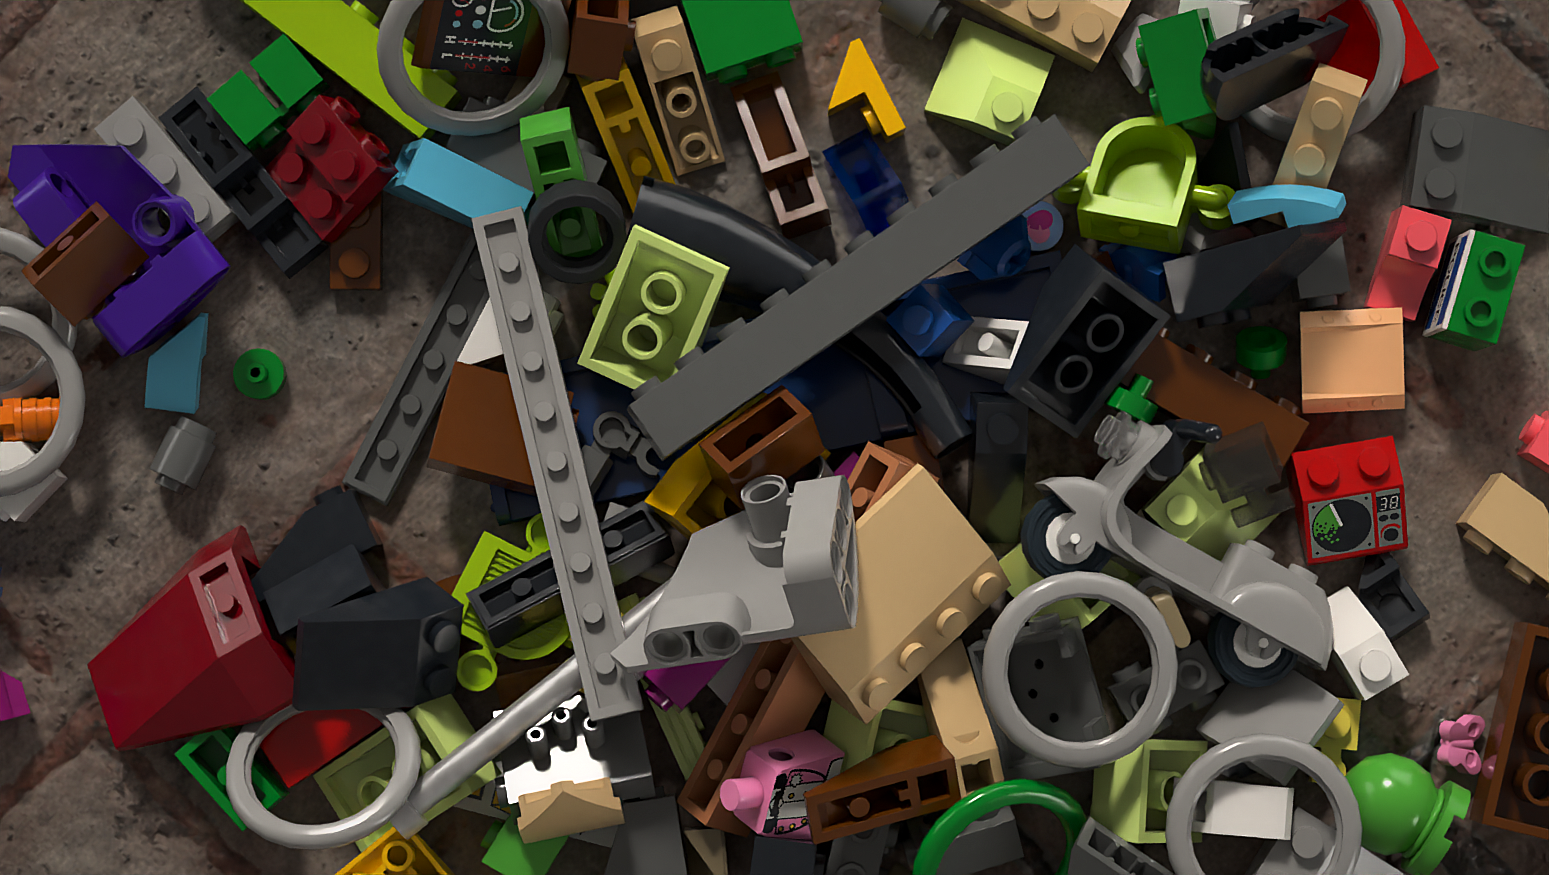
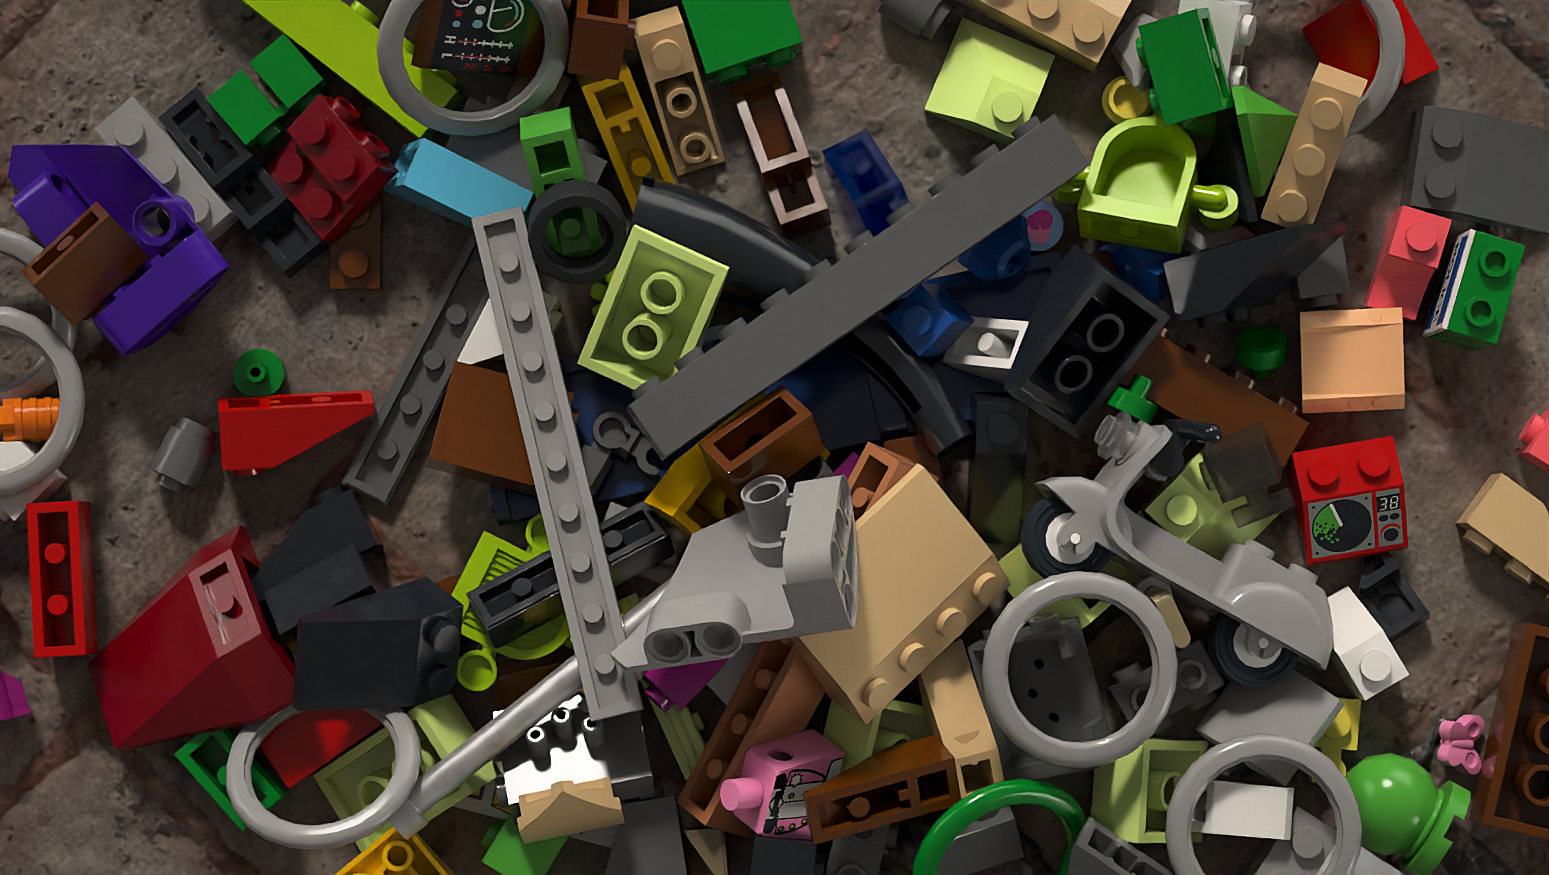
medium azure slope [144,312,209,414] -> none
yellow slope [827,38,906,143] -> none
black brick [1200,8,1349,120] -> none
medium azure slope [1227,184,1347,228] -> none
none -> red brick [26,500,98,658]
none -> red slope [218,390,374,476]
none -> light yellow plate [1102,75,1152,125]
none -> bright green slope [1231,85,1298,198]

